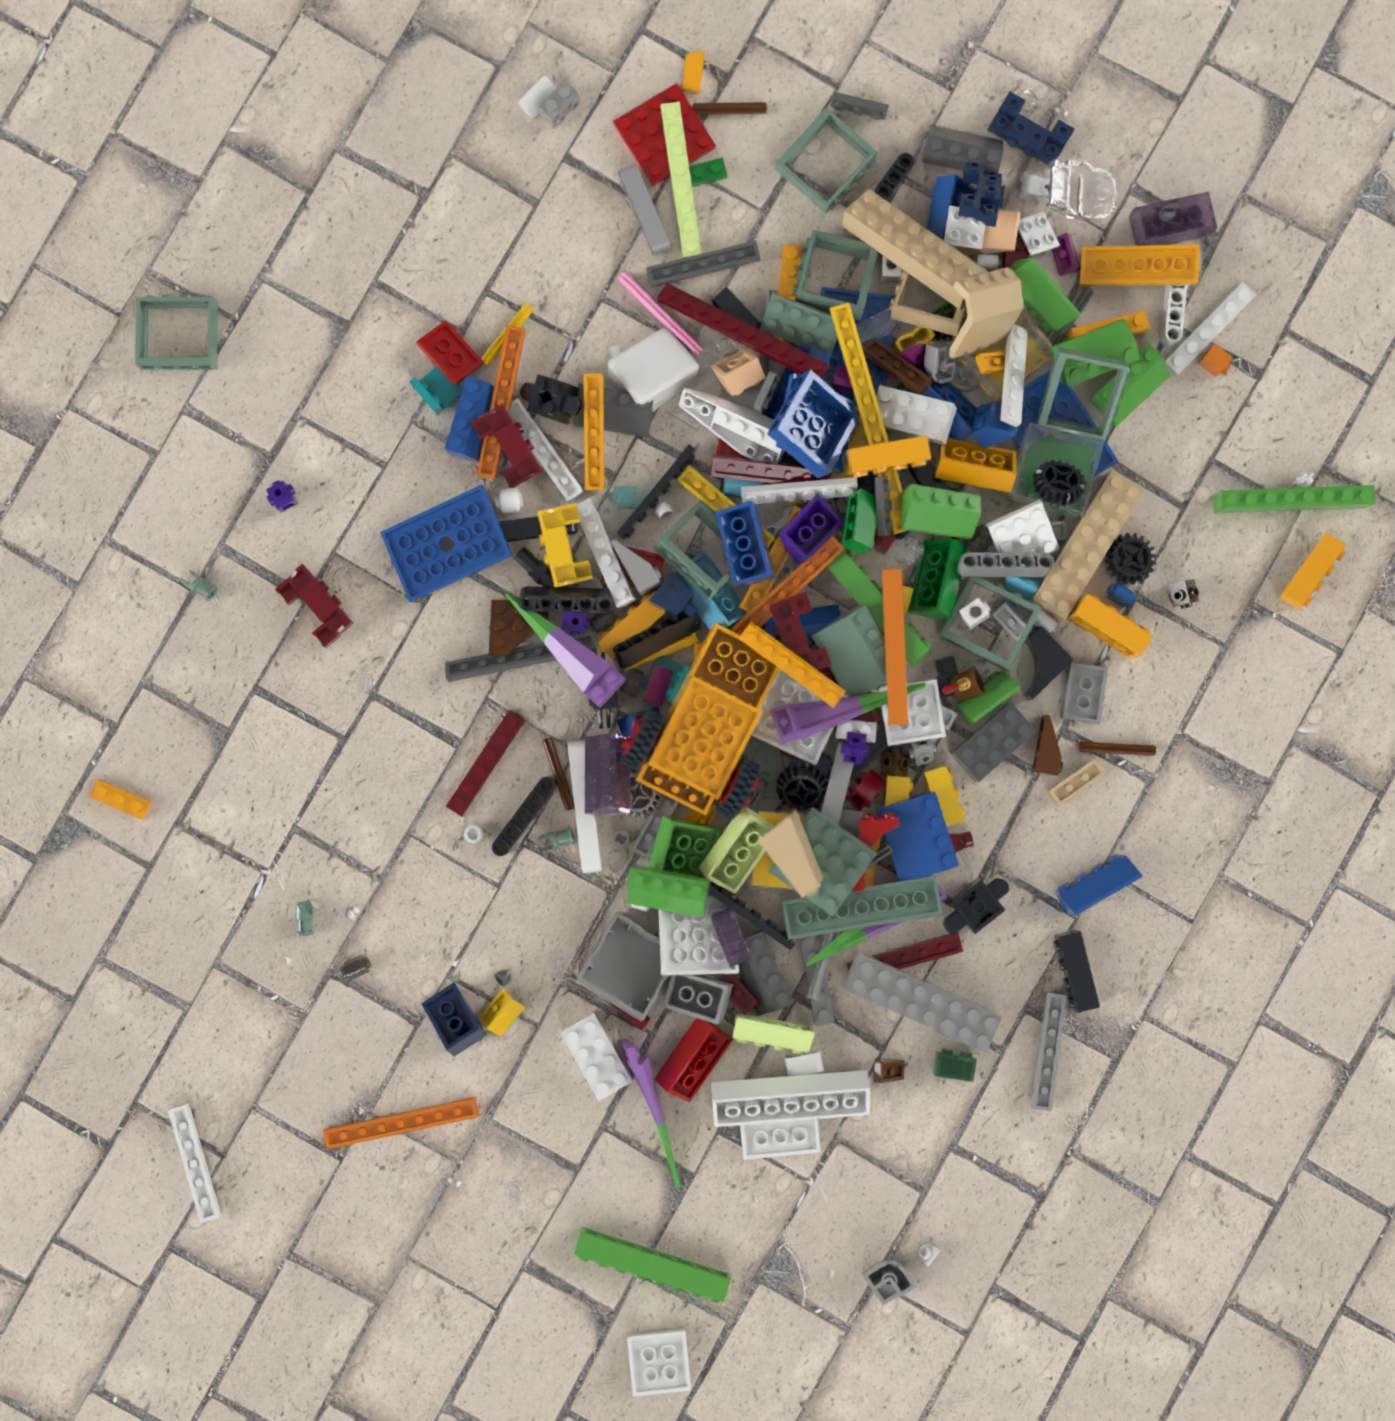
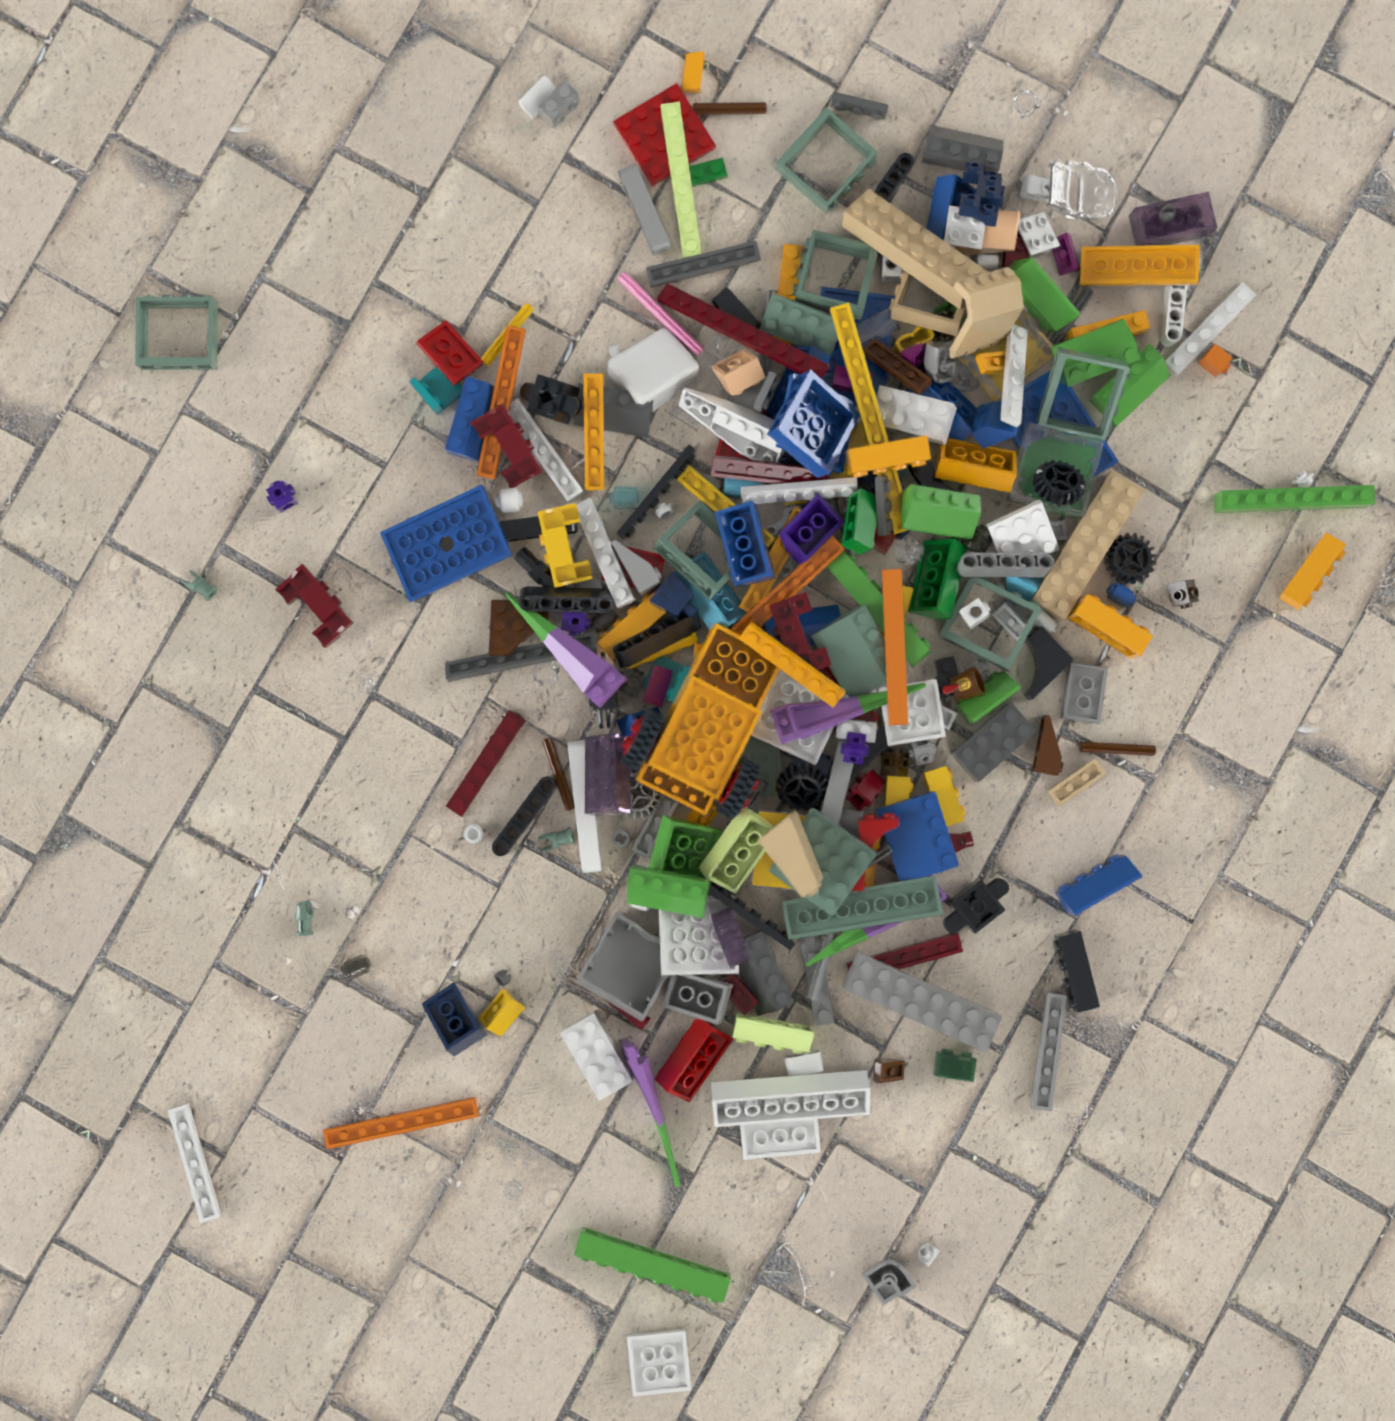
light orange plate [89,779,152,819] -> none
dark blue bracket [987,91,1075,168] -> none

